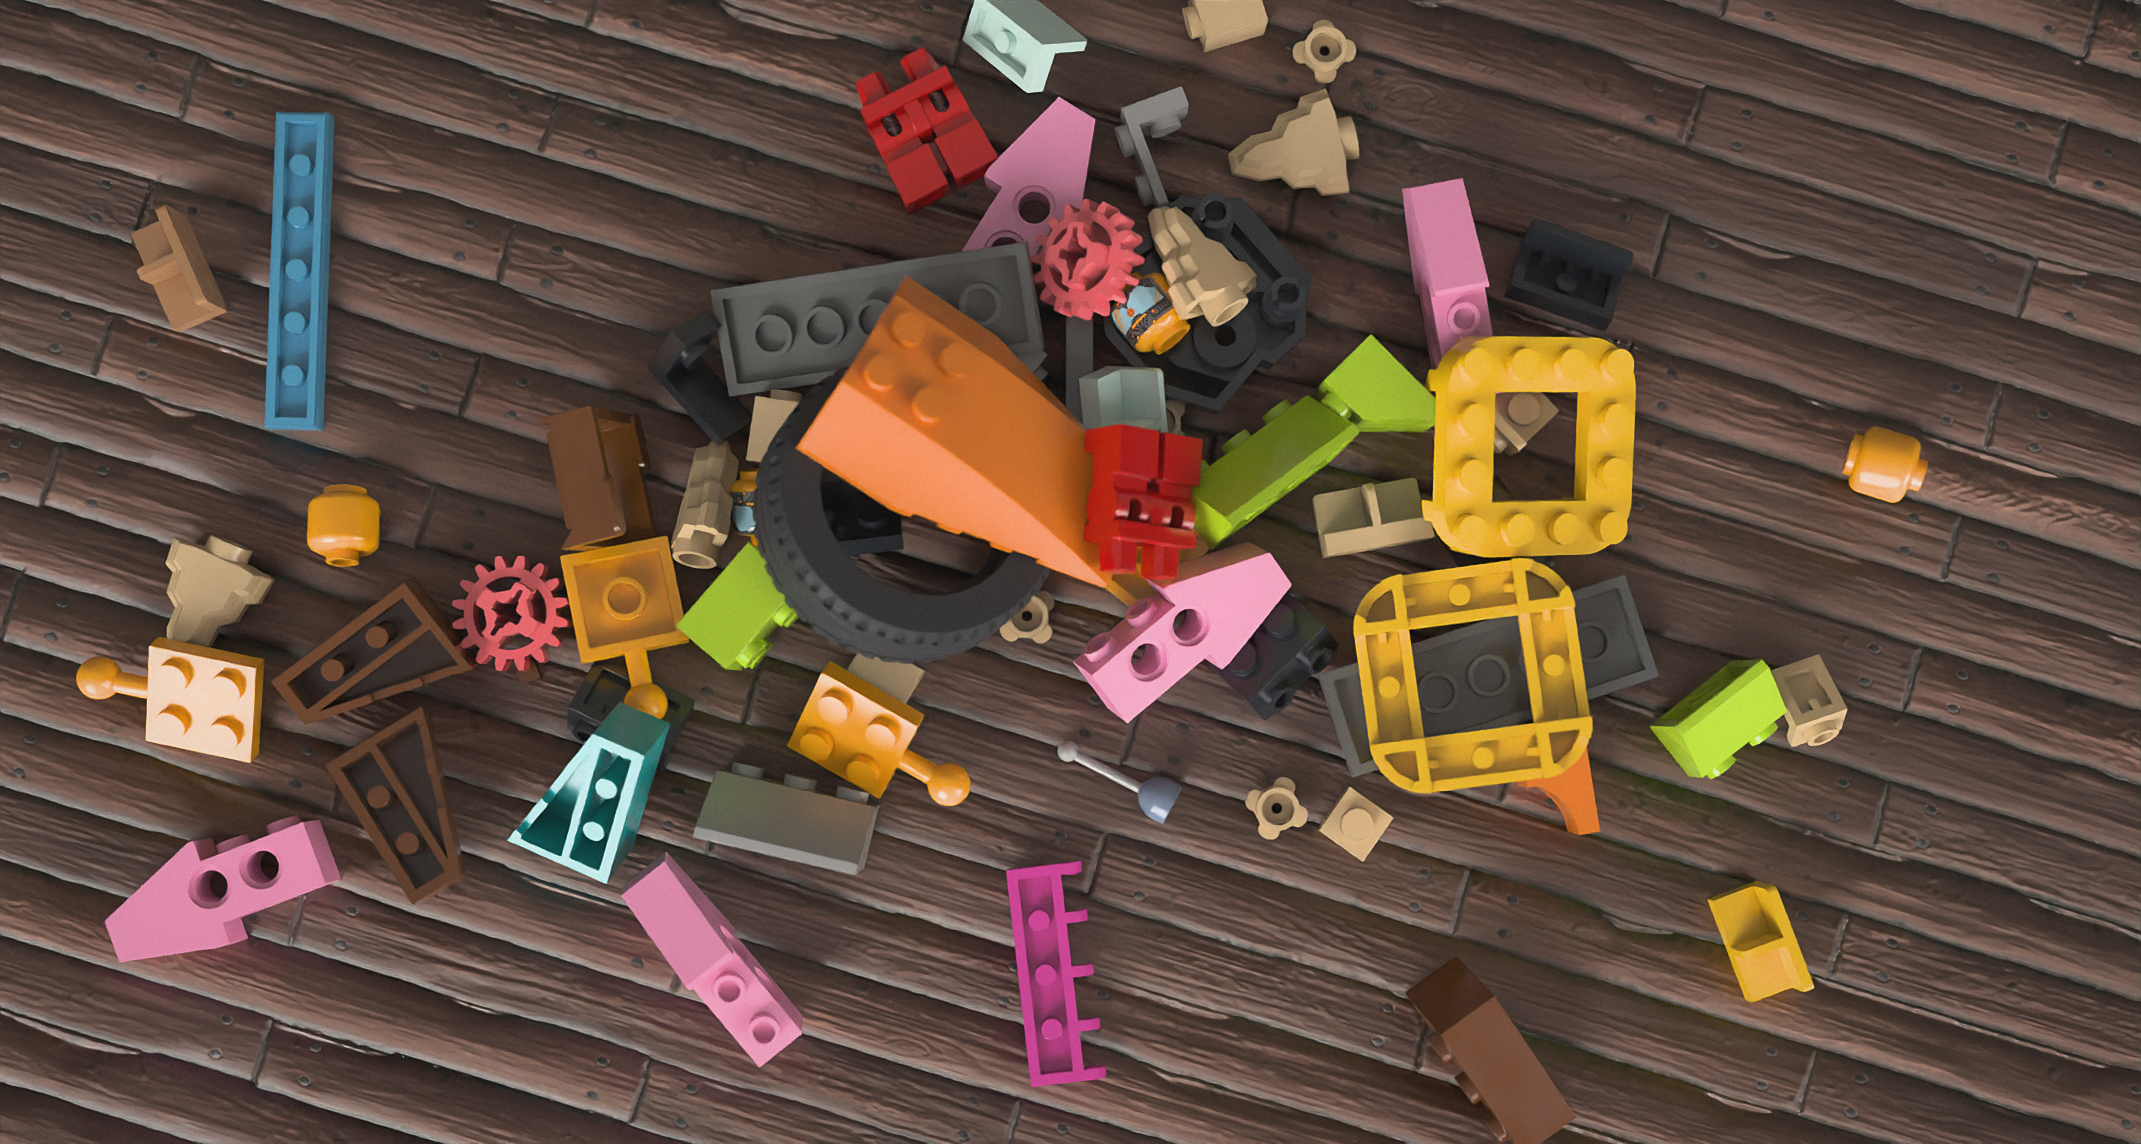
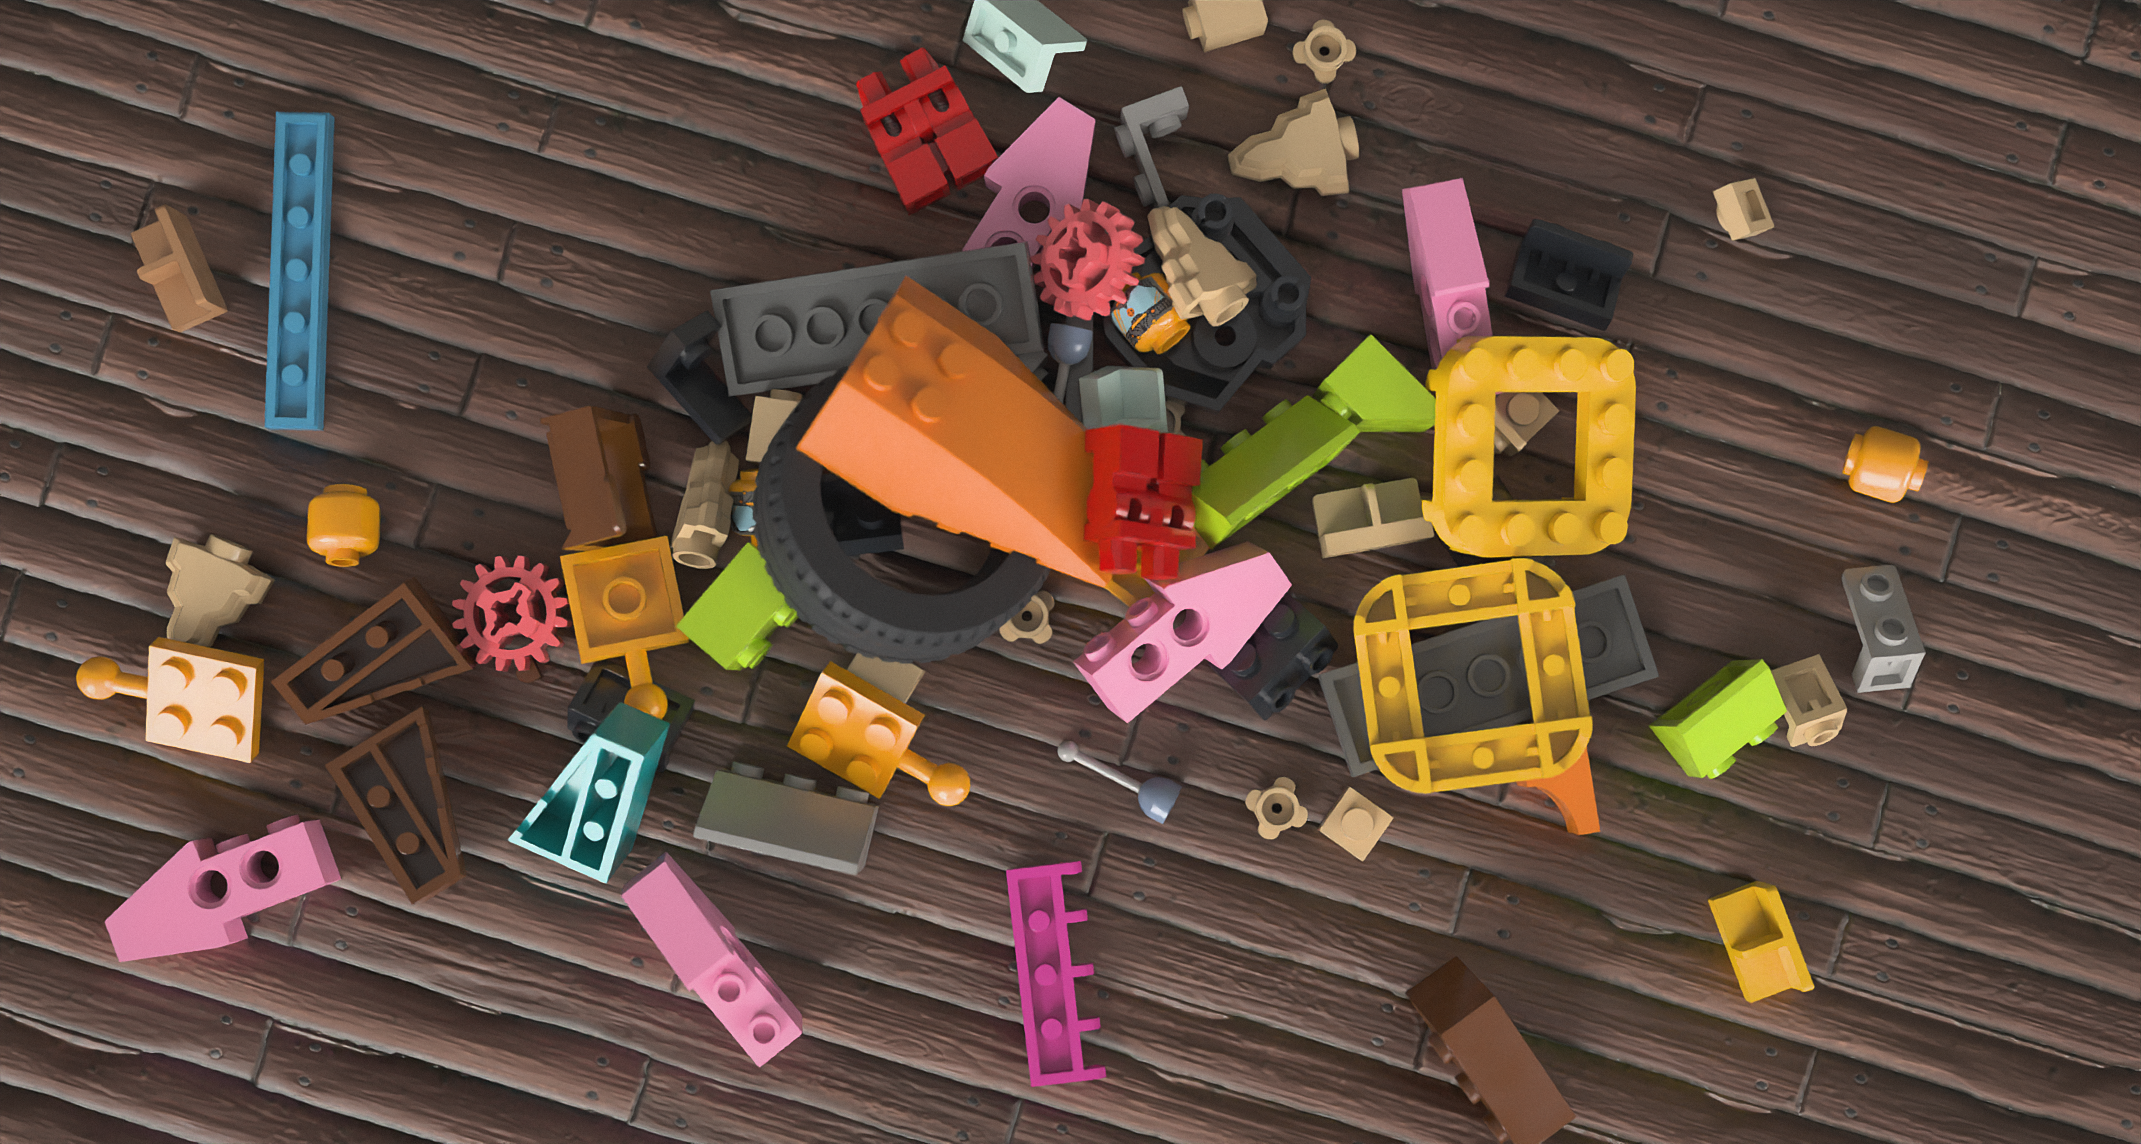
none -> sand blue hinge [1048,323,1093,403]
none -> tan plate [1713,178,1774,241]
none -> light grey bracket [1841,565,1925,693]

